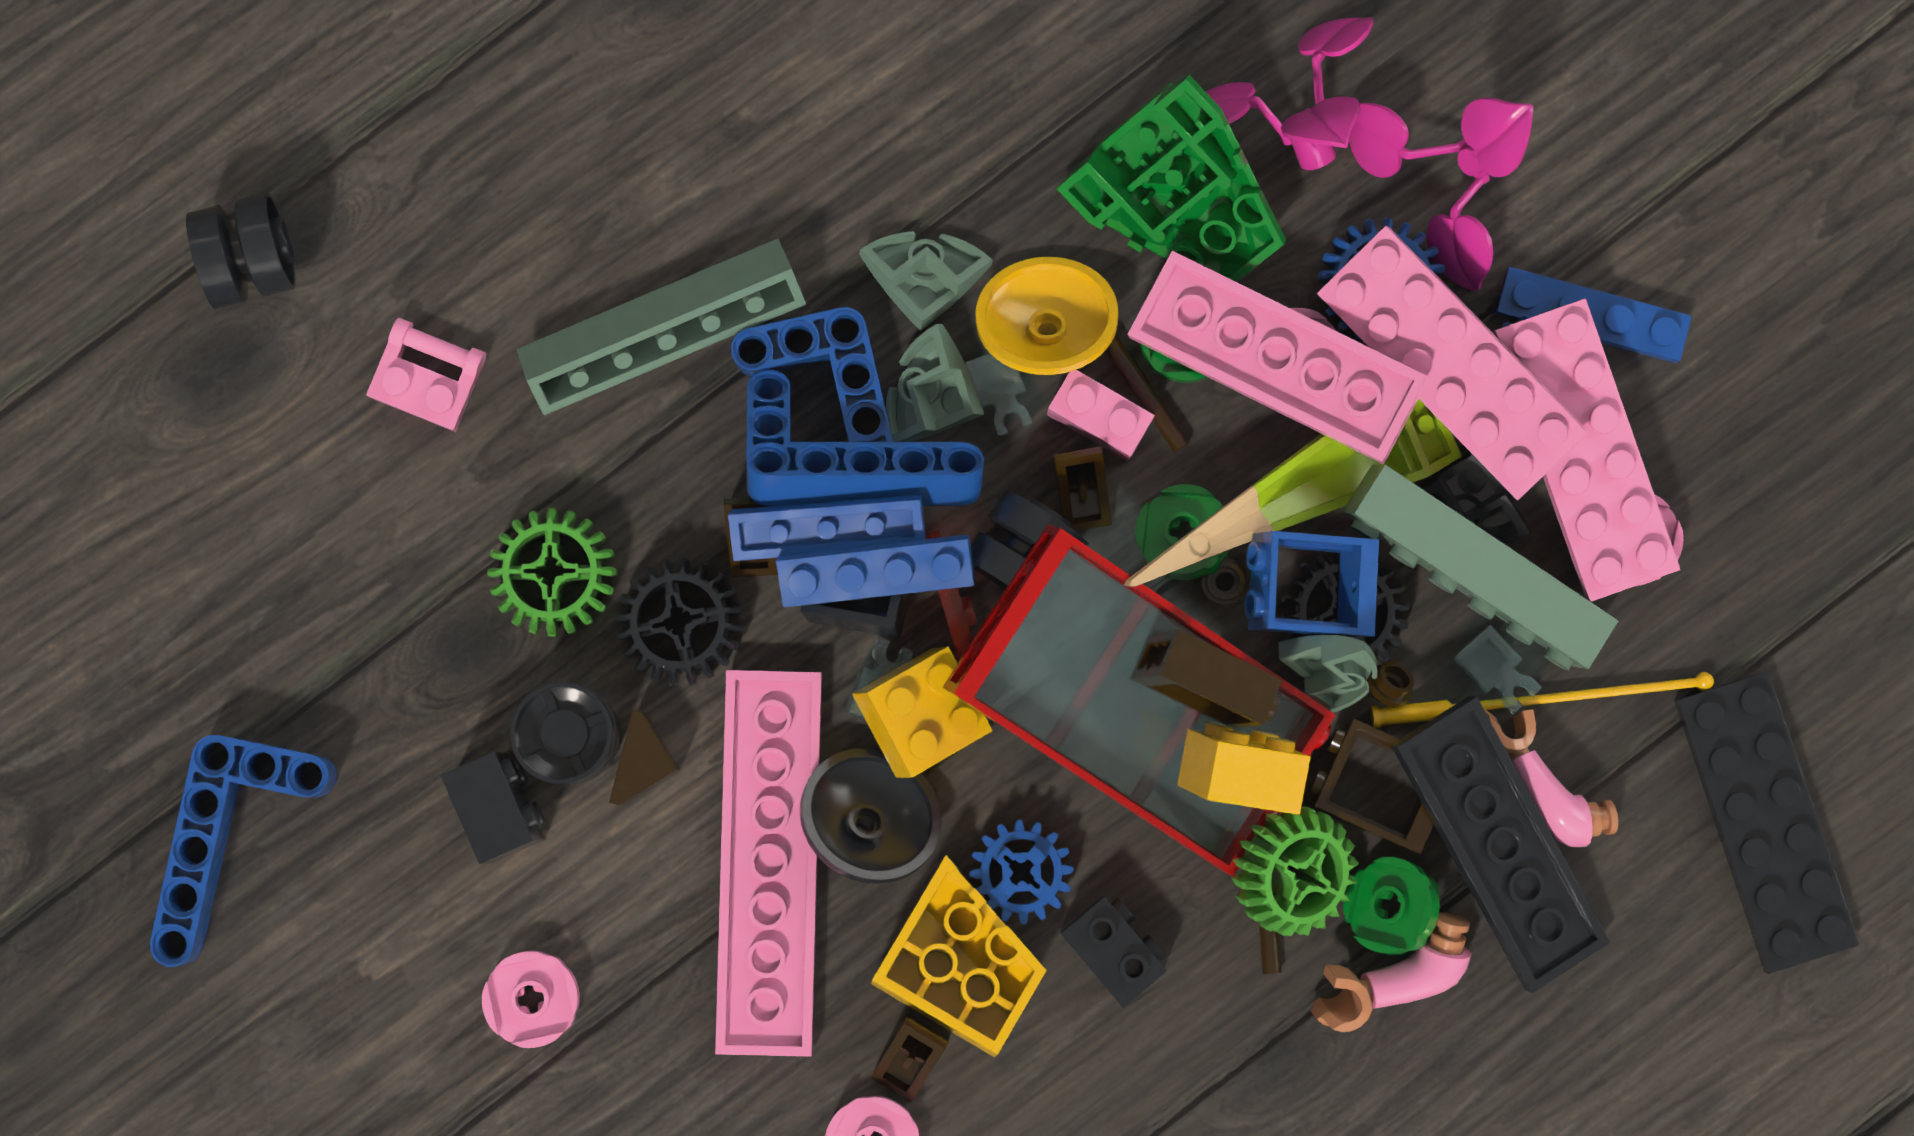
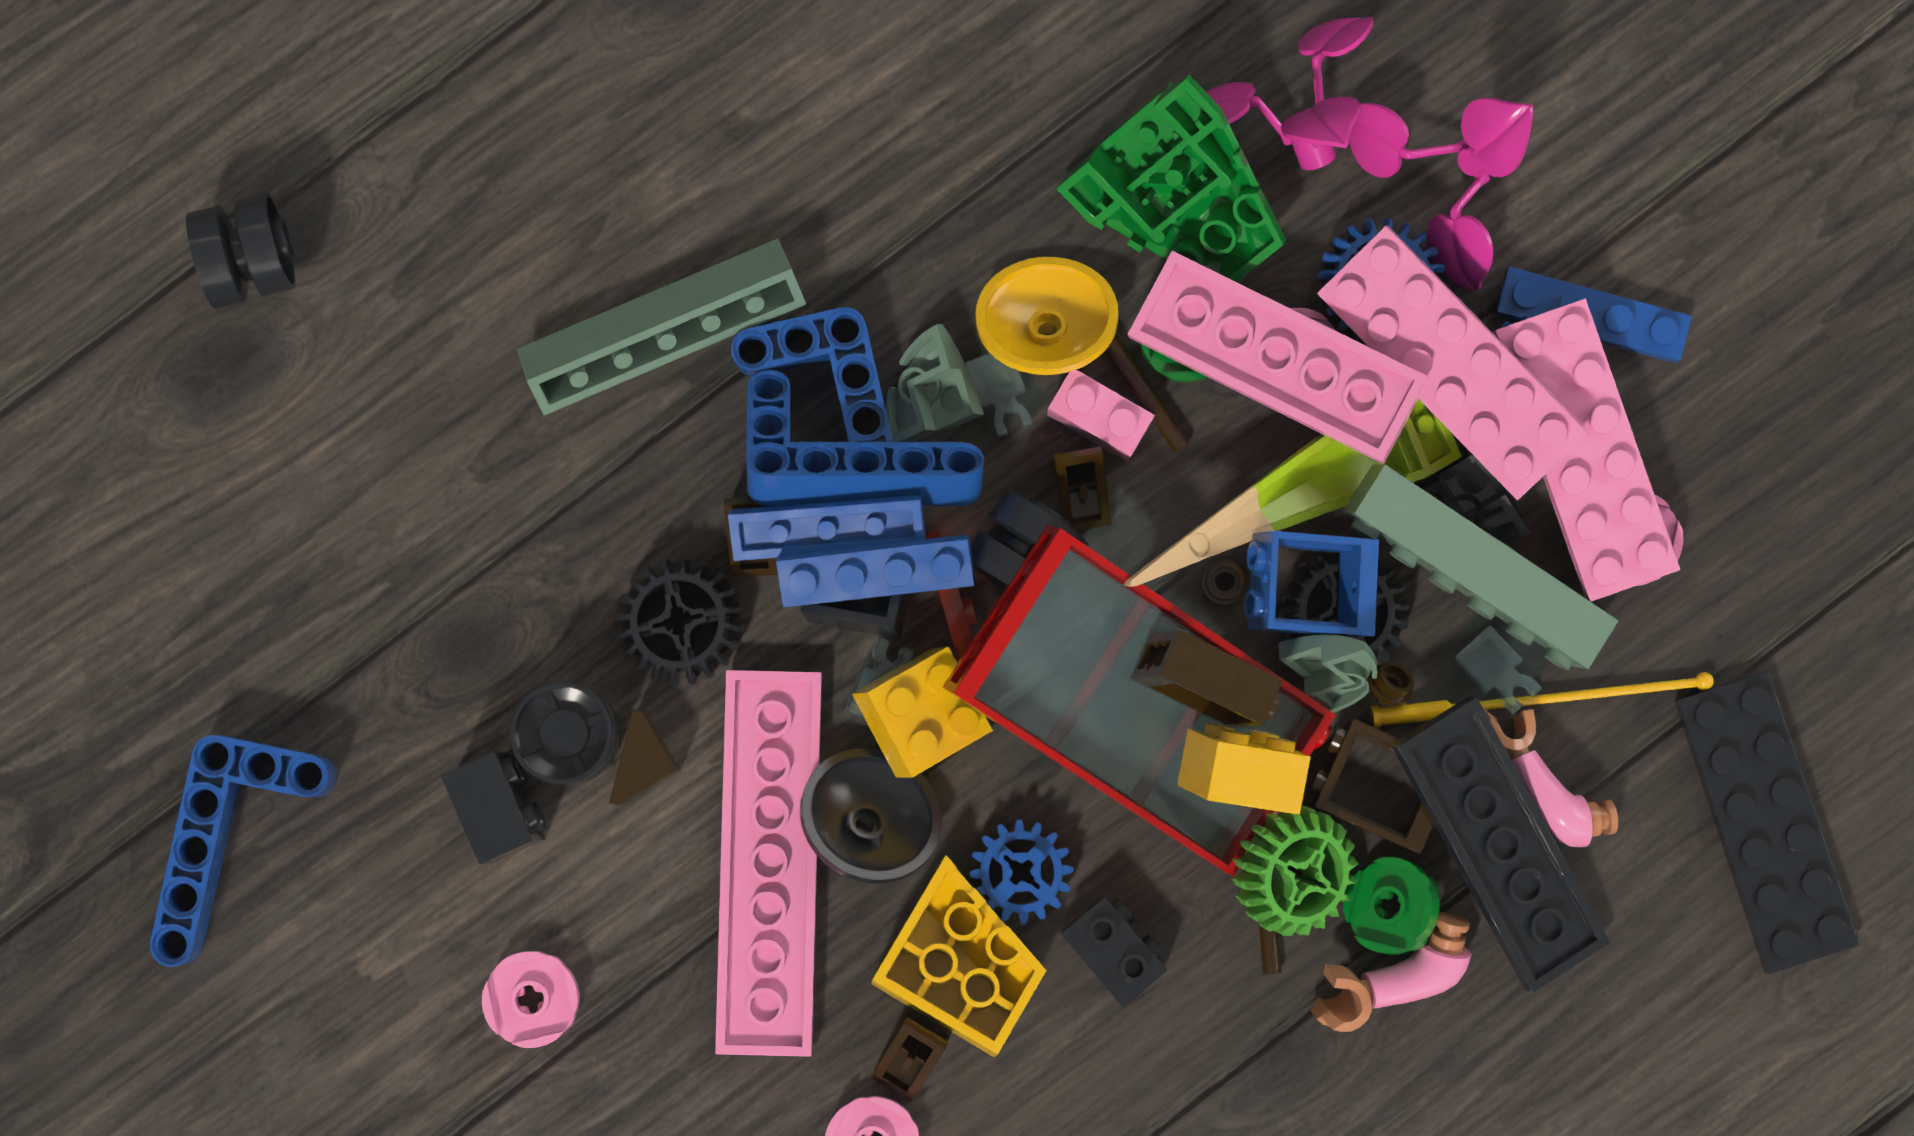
bright pink plate [366,318,487,432] -> none
bright green gear [487,508,617,637] -> none
sand green brick [859,231,993,331] -> none
green plate [1135,484,1229,580] -> none

